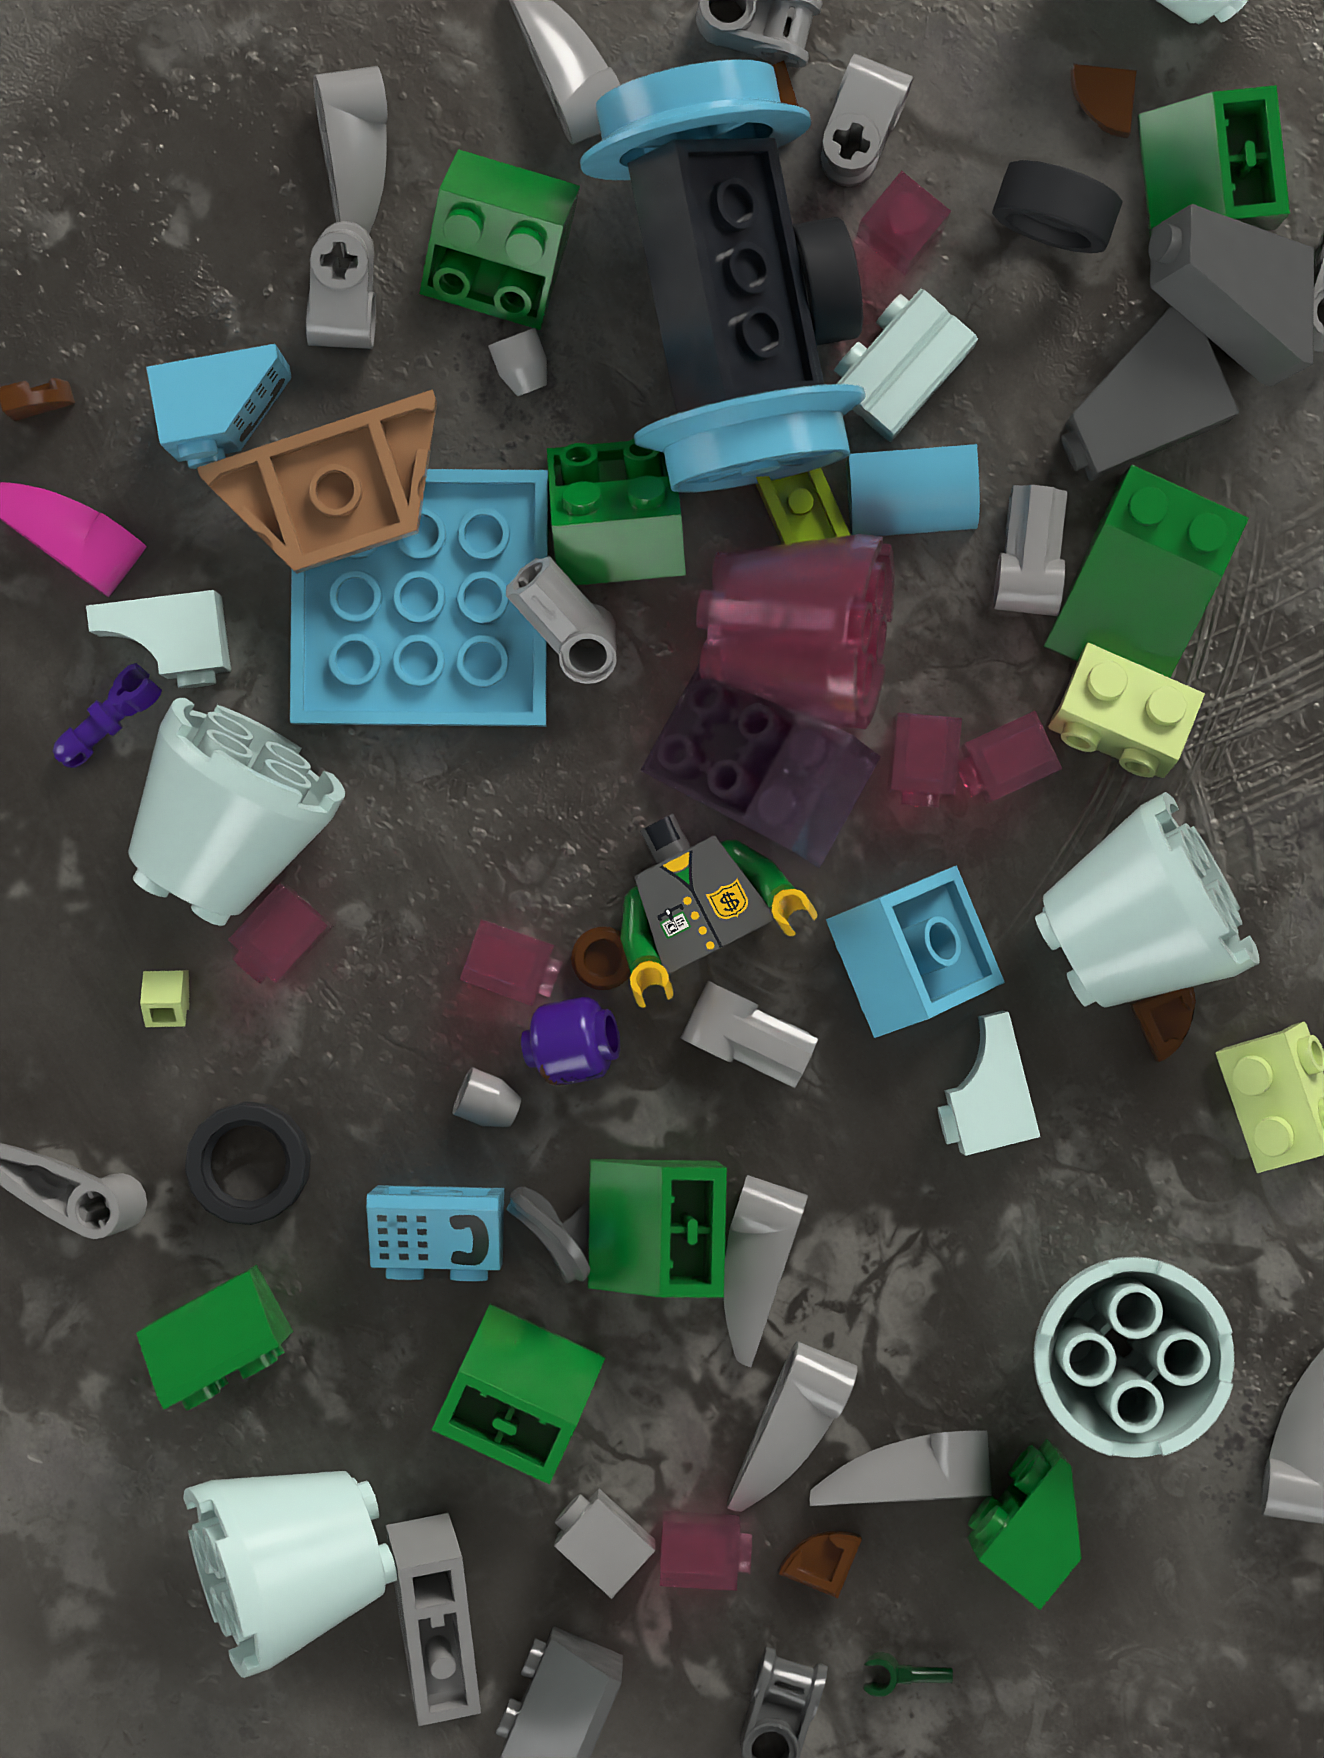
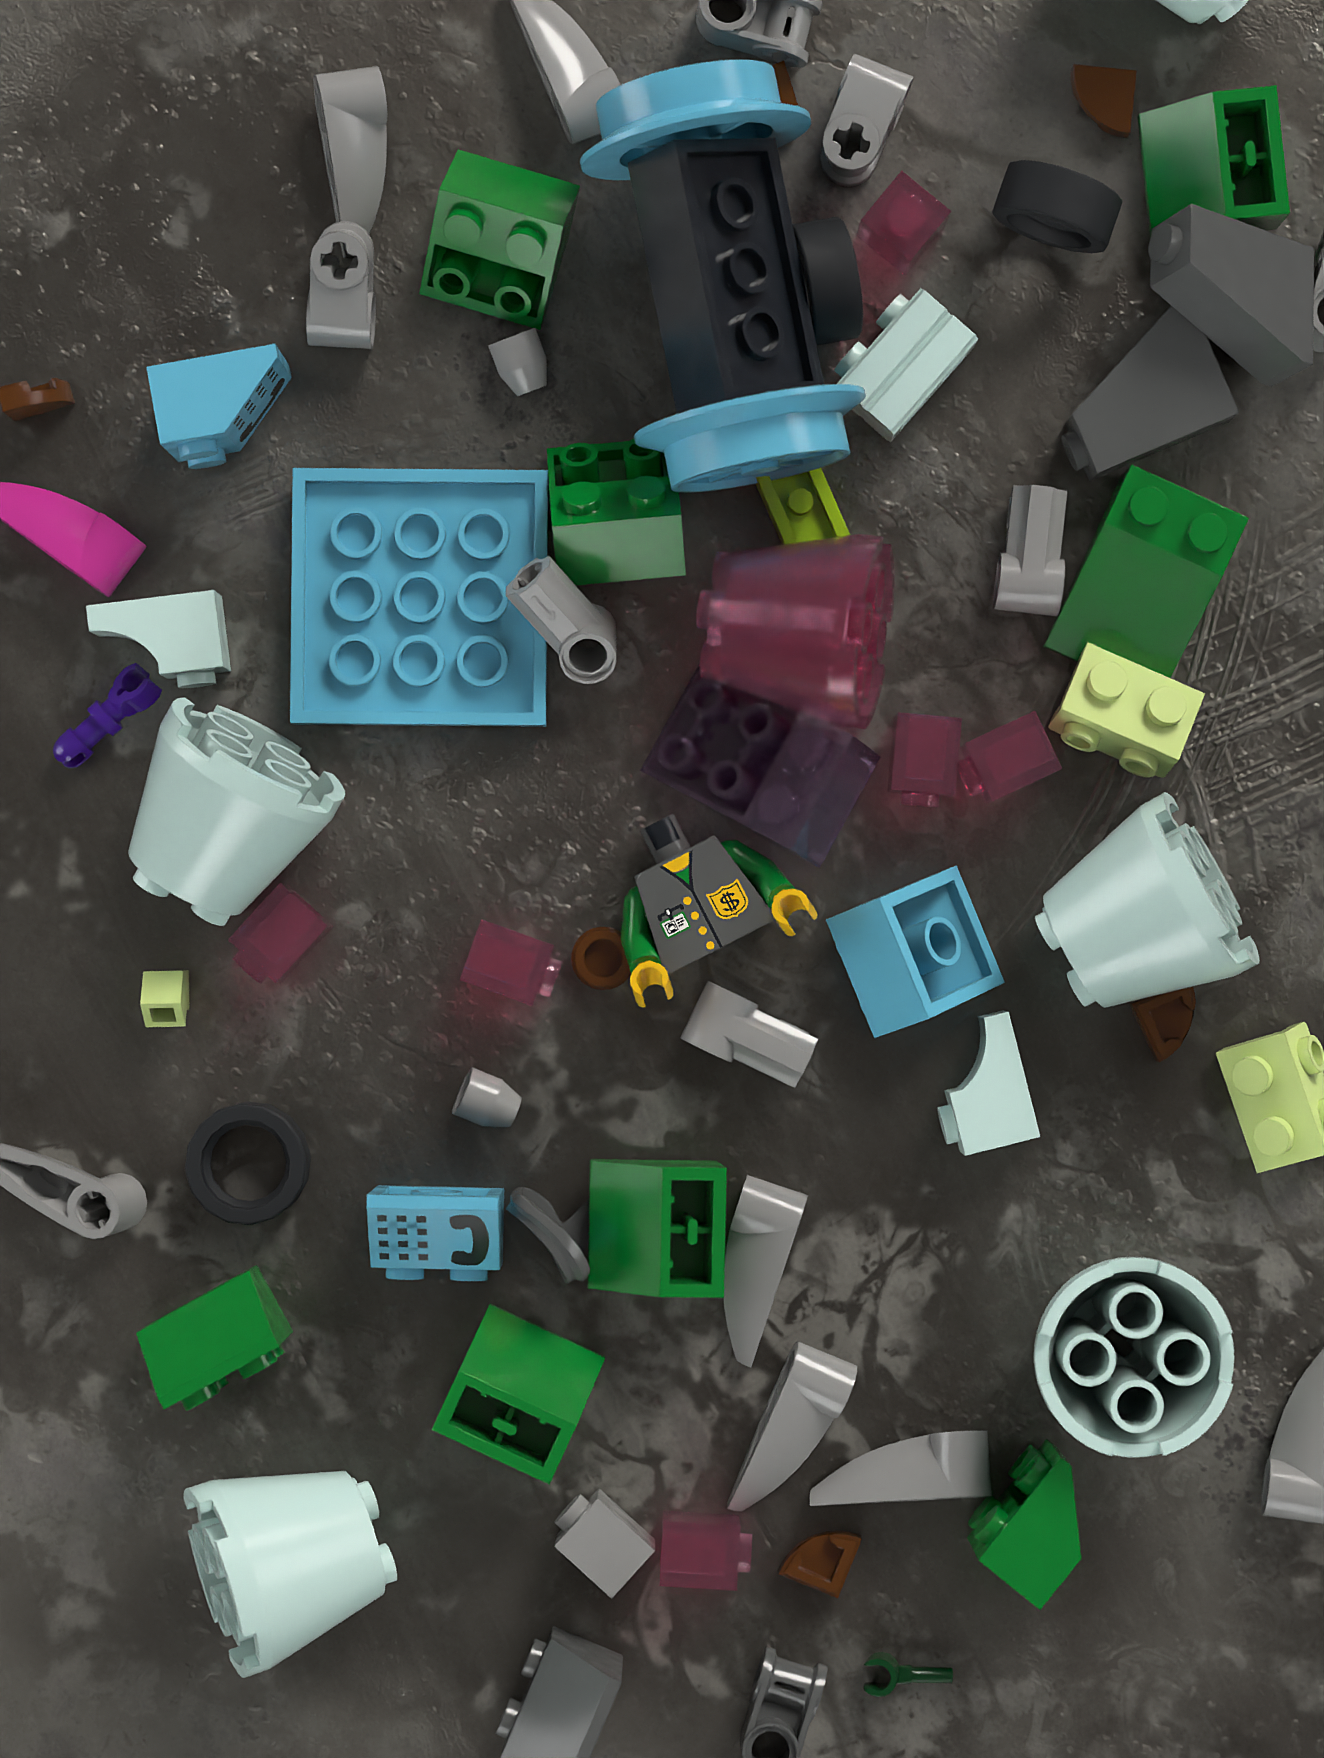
medium nougat wing [197,389,437,574] -> none
light grey slope [386,1513,481,1726] -> none
dark purple head [521,997,620,1086] -> none
medium azure brick [845,444,980,538] -> none

